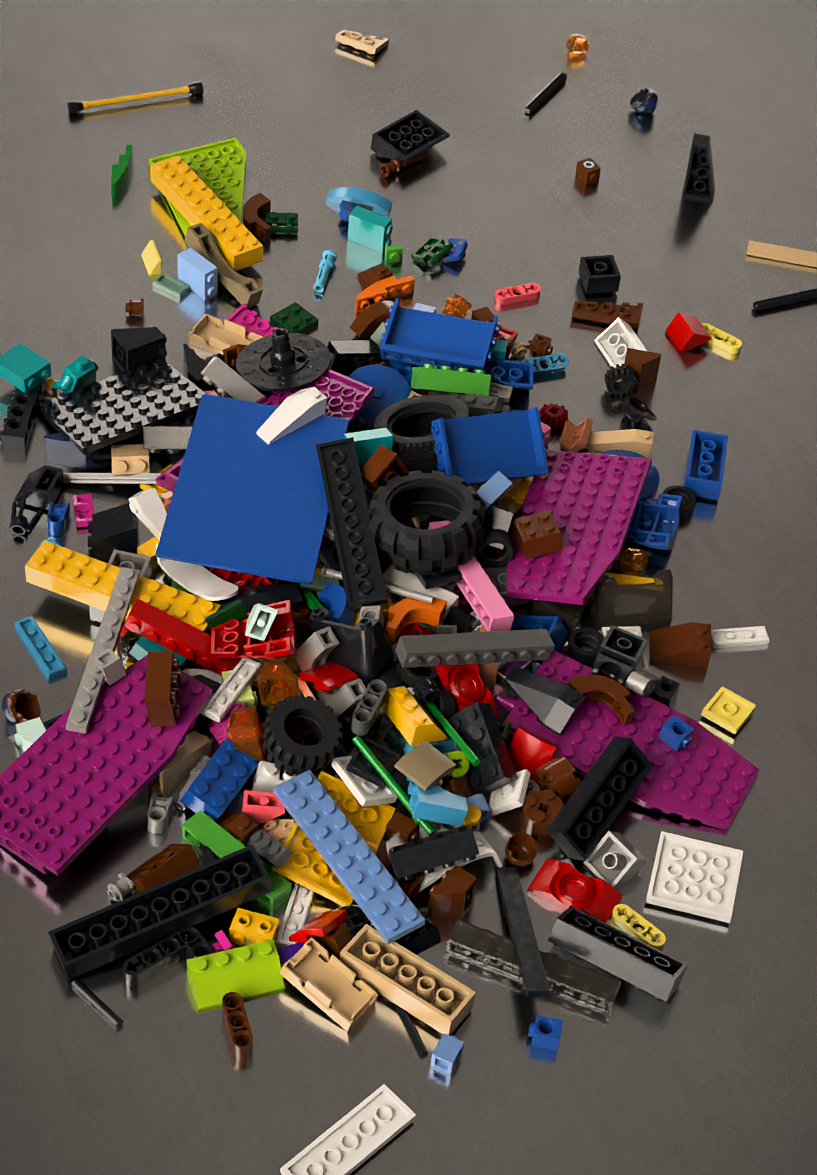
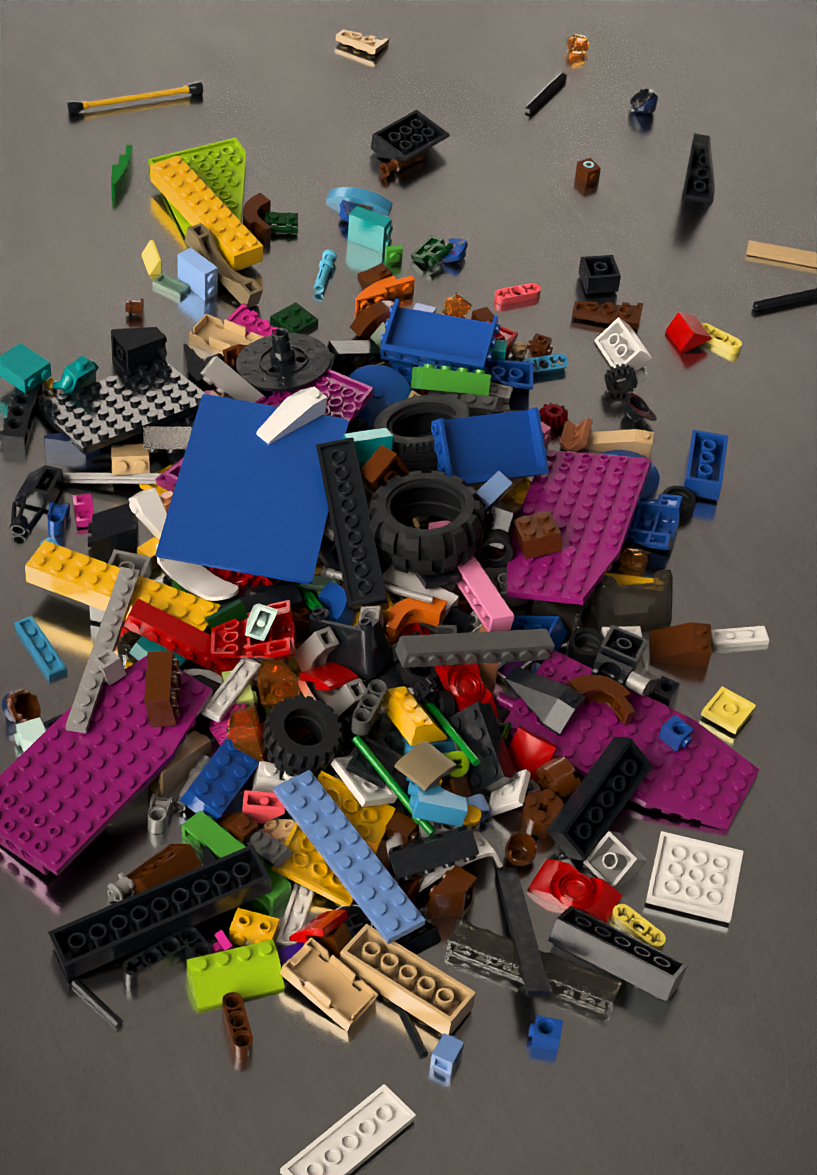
reddish brown slope [624,348,662,390] -> none

